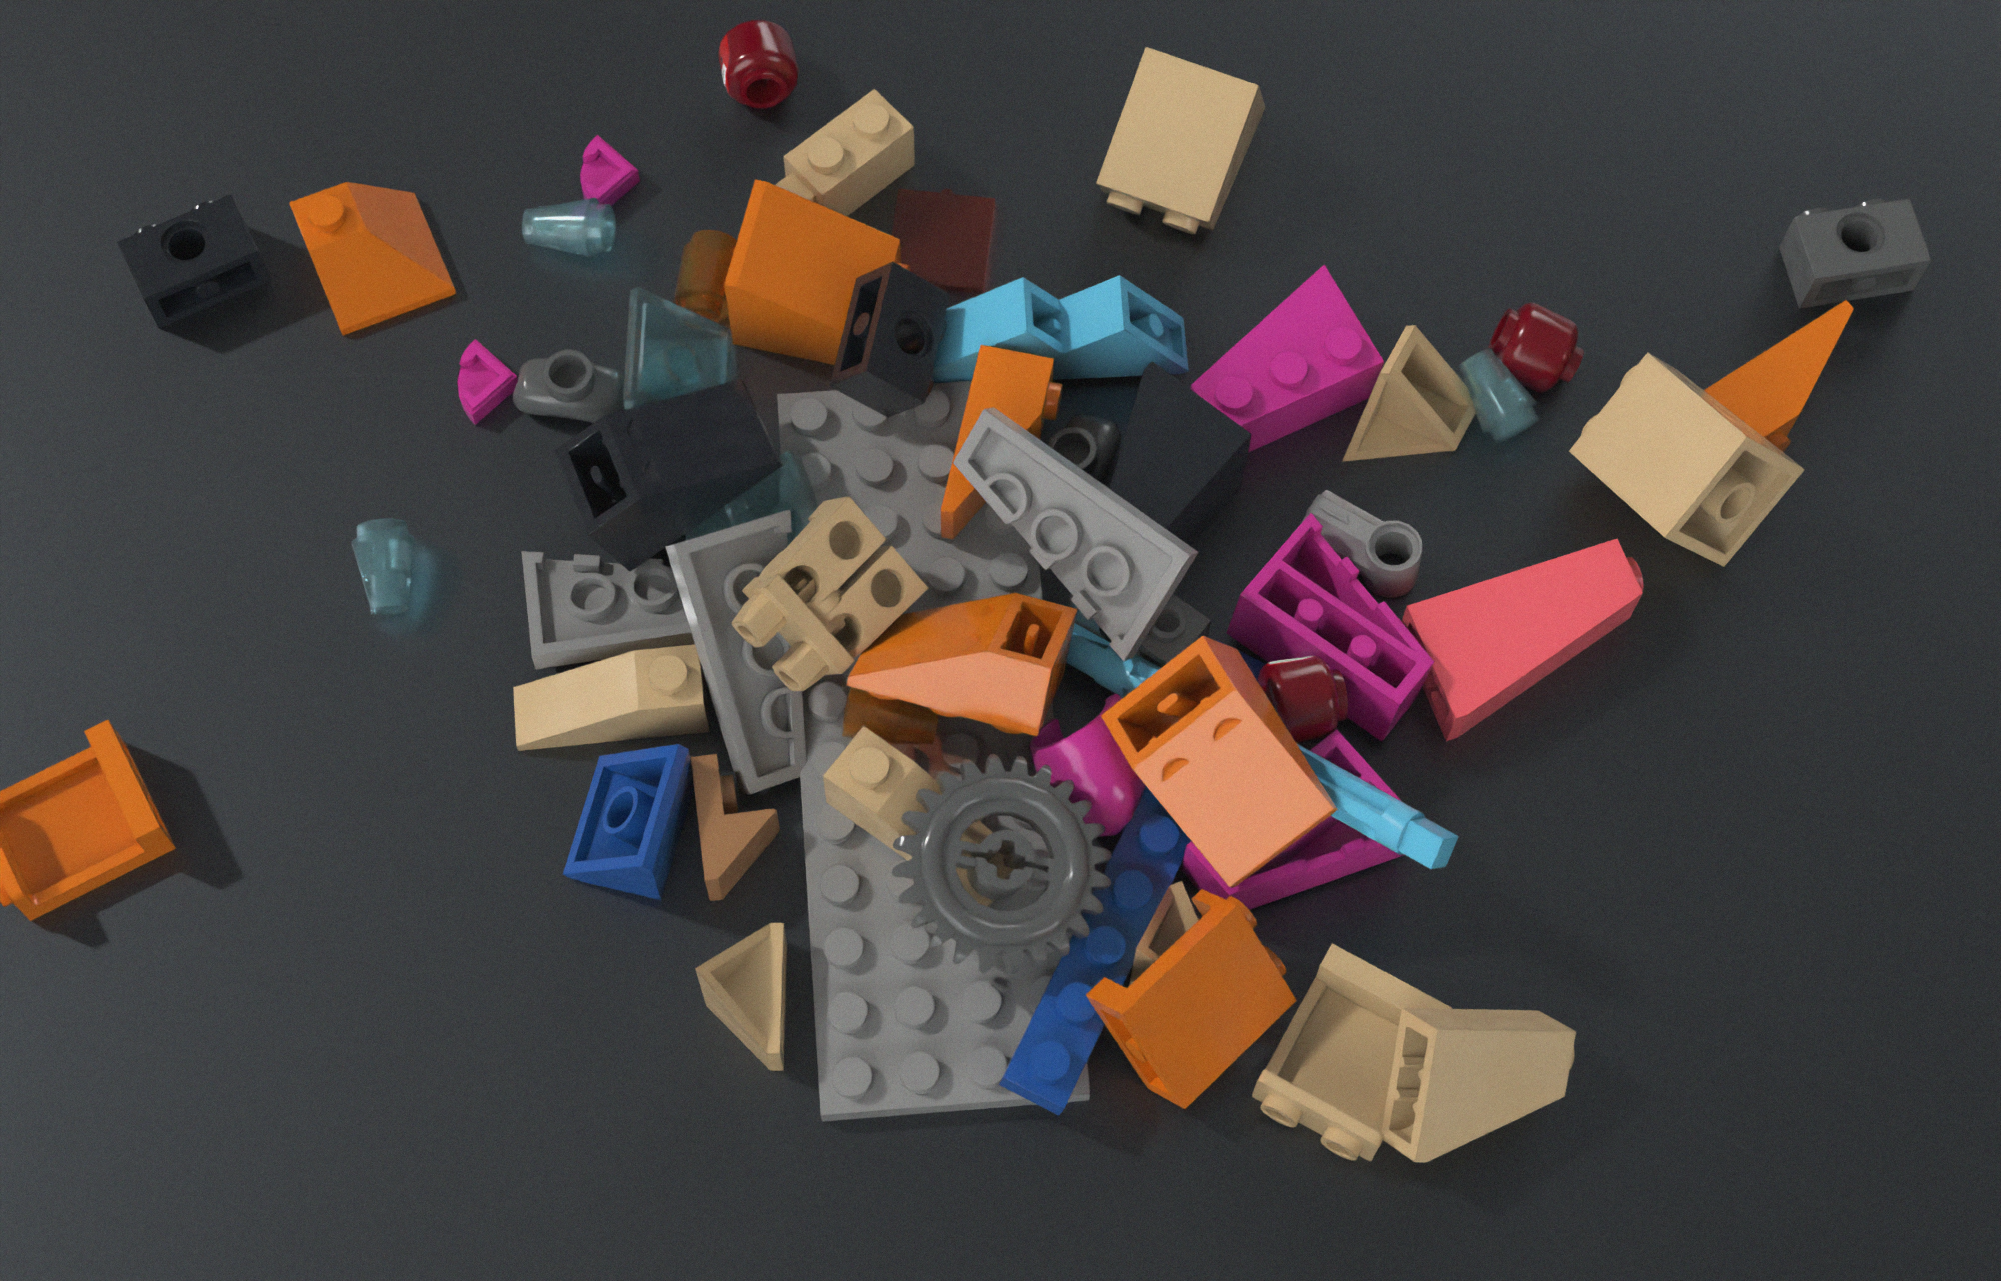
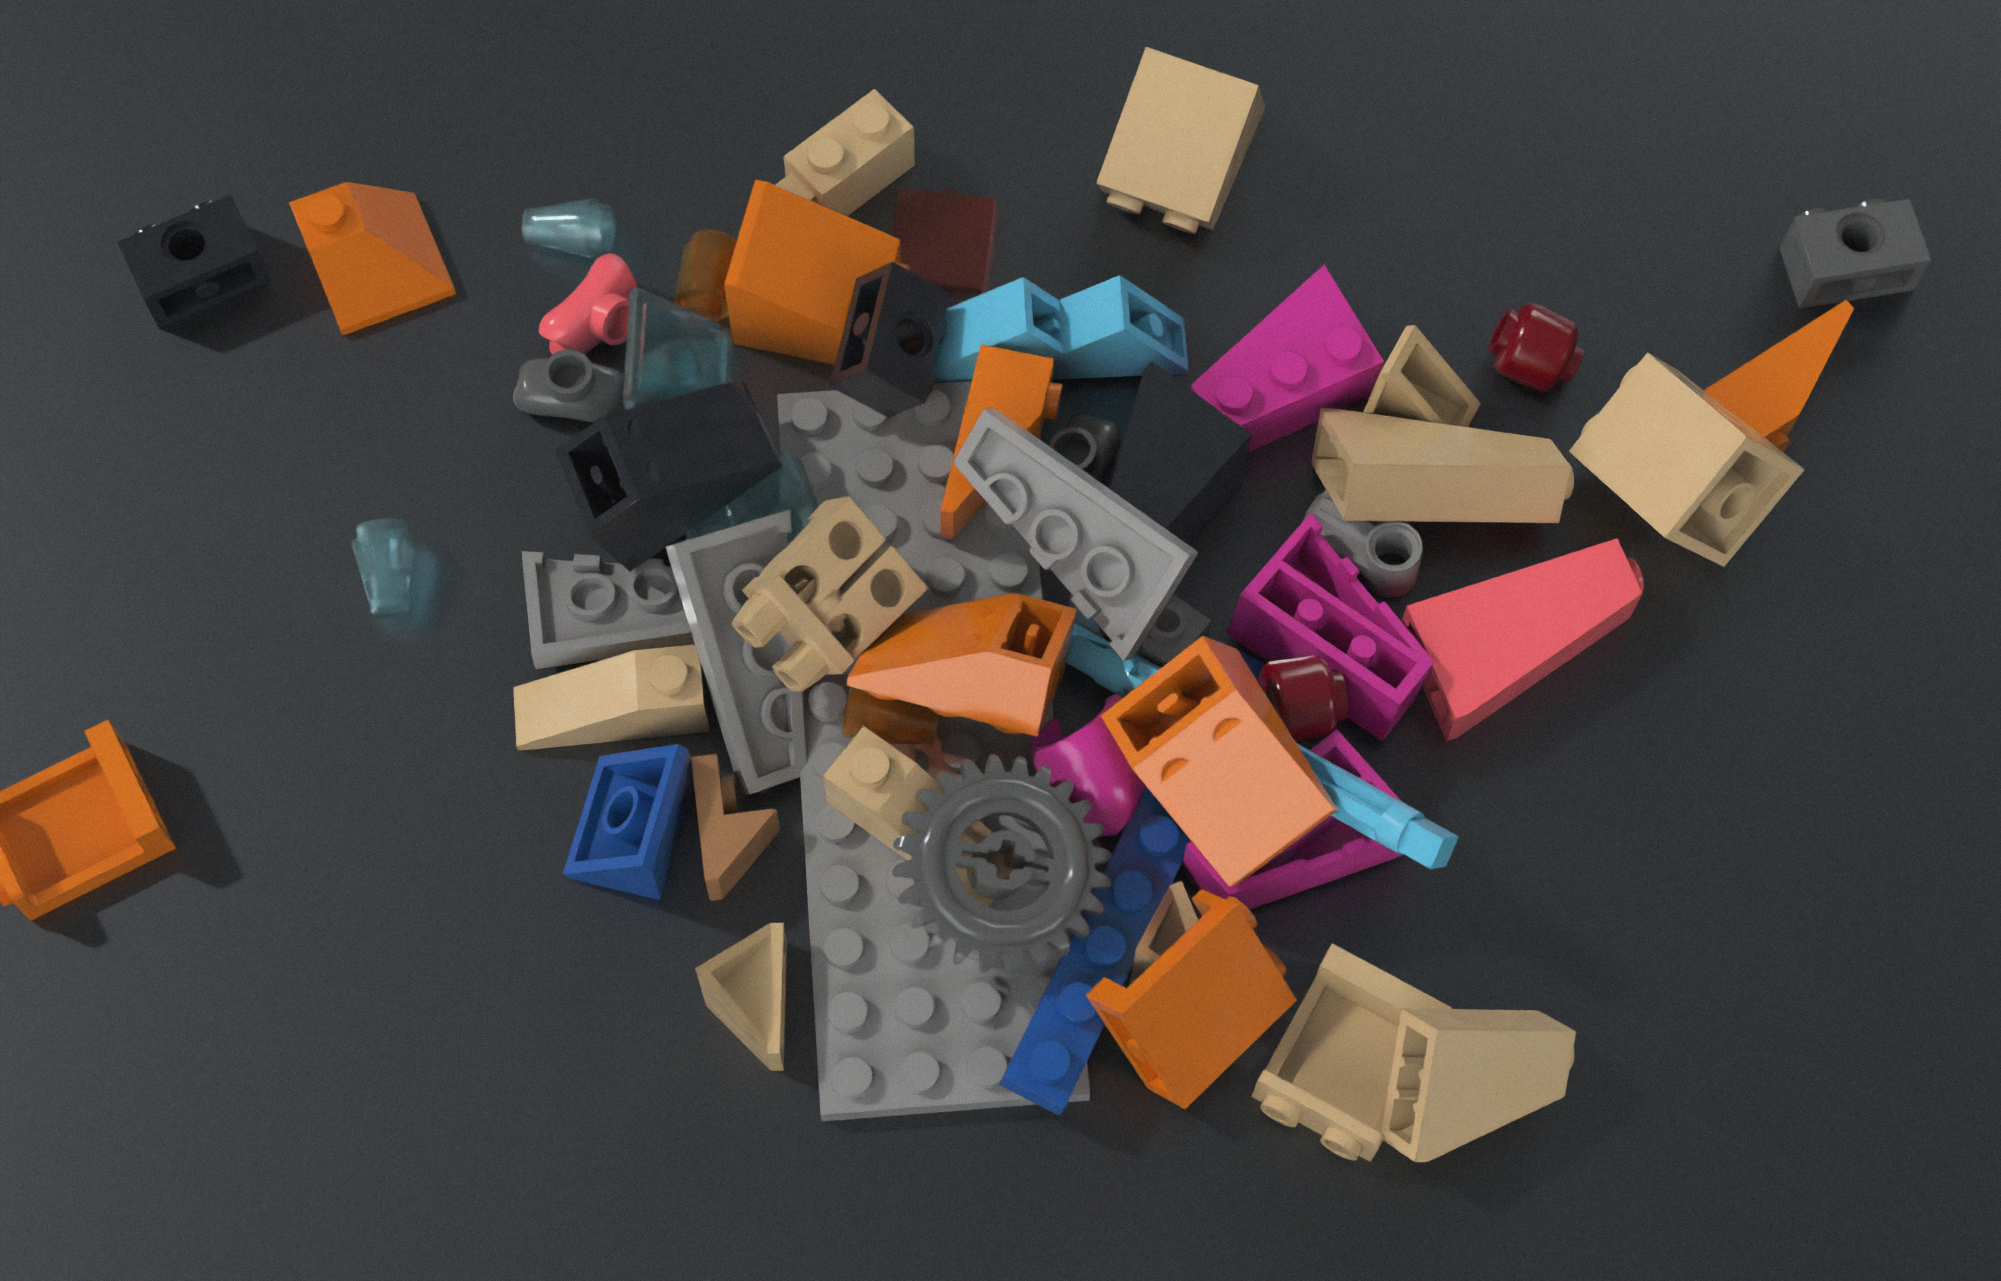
dark pink tile [457,339,518,425] -> none
dark pink tile [580,135,640,217] -> none
dark red head [719,20,799,108] -> none
clear light blue cone [1459,348,1539,444] -> none
none -> coral piece [539,253,638,355]
none -> tan slope [1311,408,1574,523]

